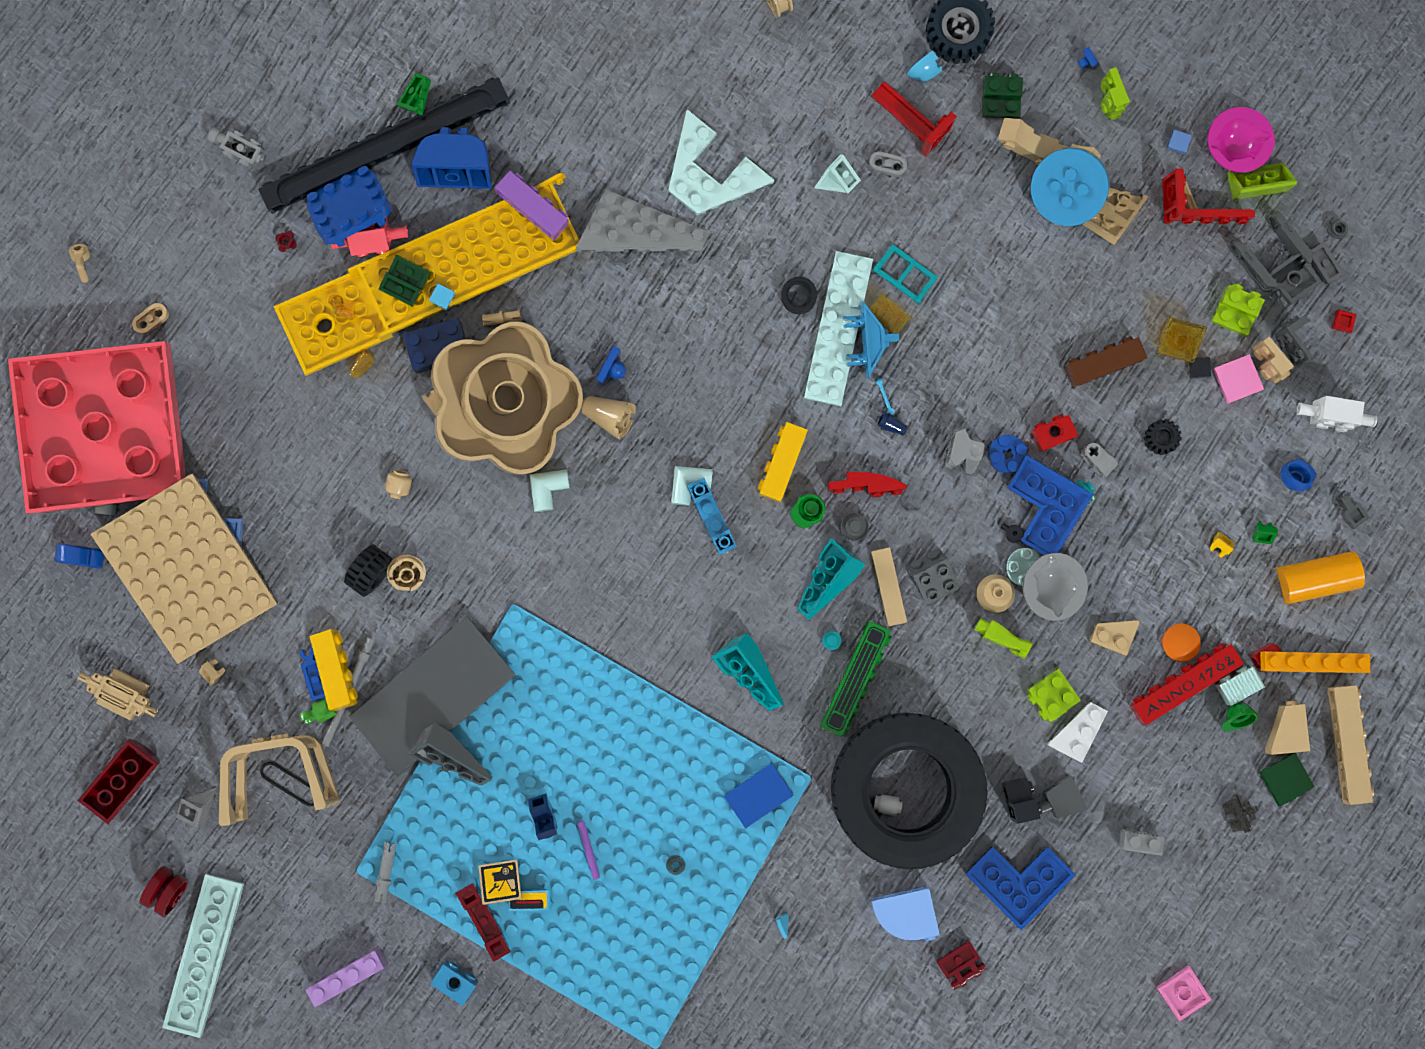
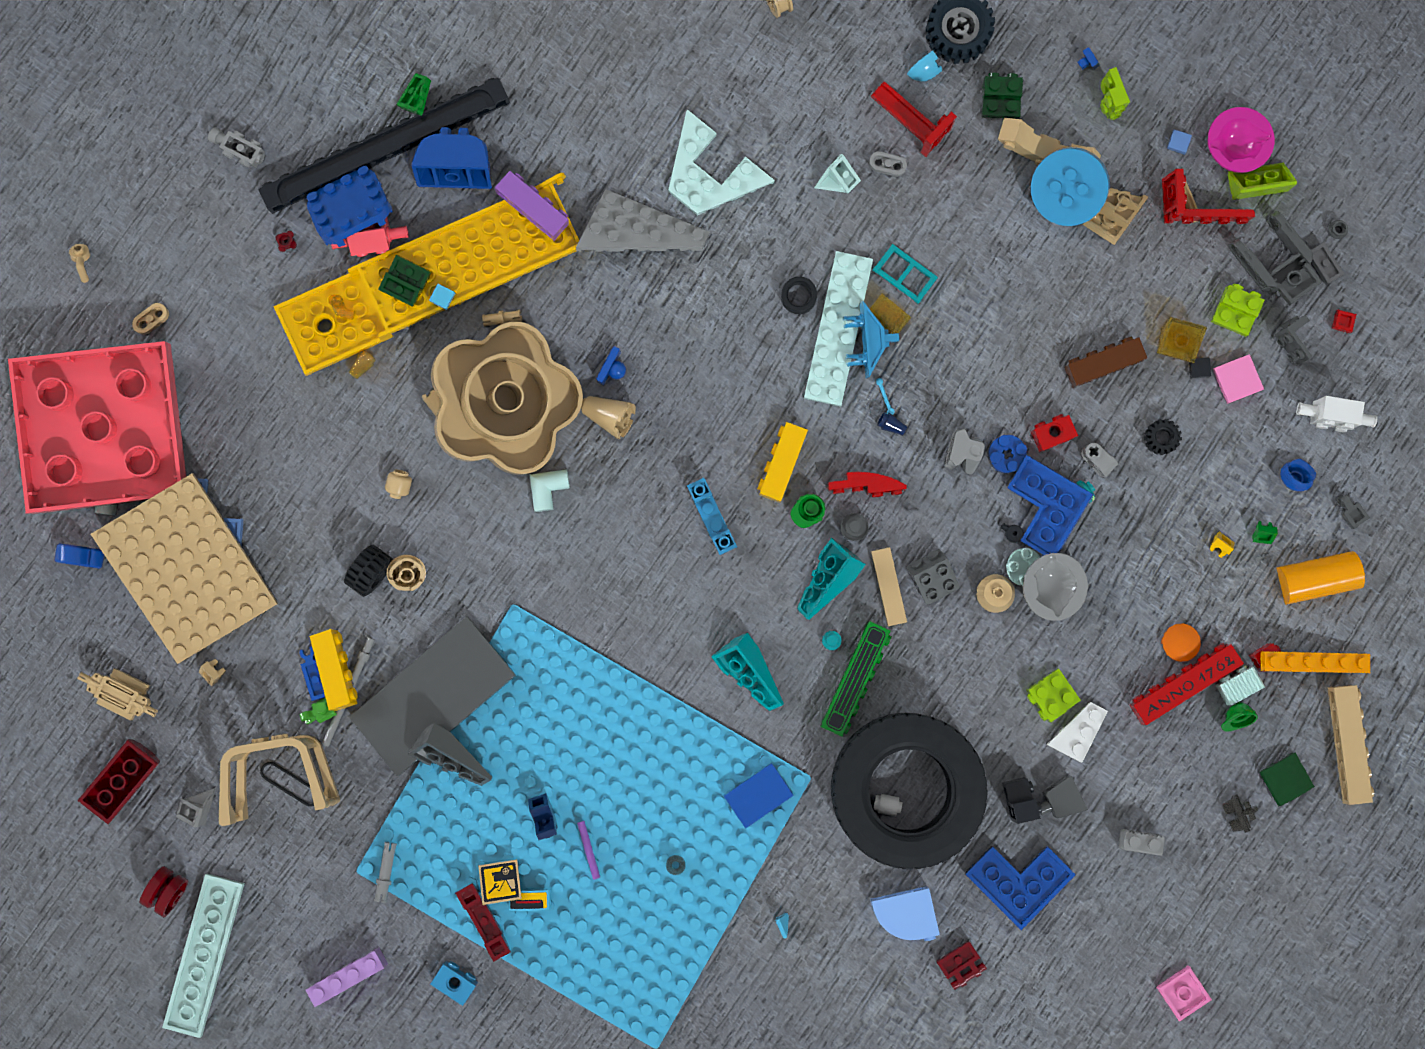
dark blue brick [403,318,466,374] -> none
light aqua brick [671,466,713,506] -> none
lime hips [974,618,1033,659] -> none
tan wing [1089,620,1140,656] -> none
tan plate [1252,336,1294,384] -> none
tan slope [1265,700,1310,755] -> none

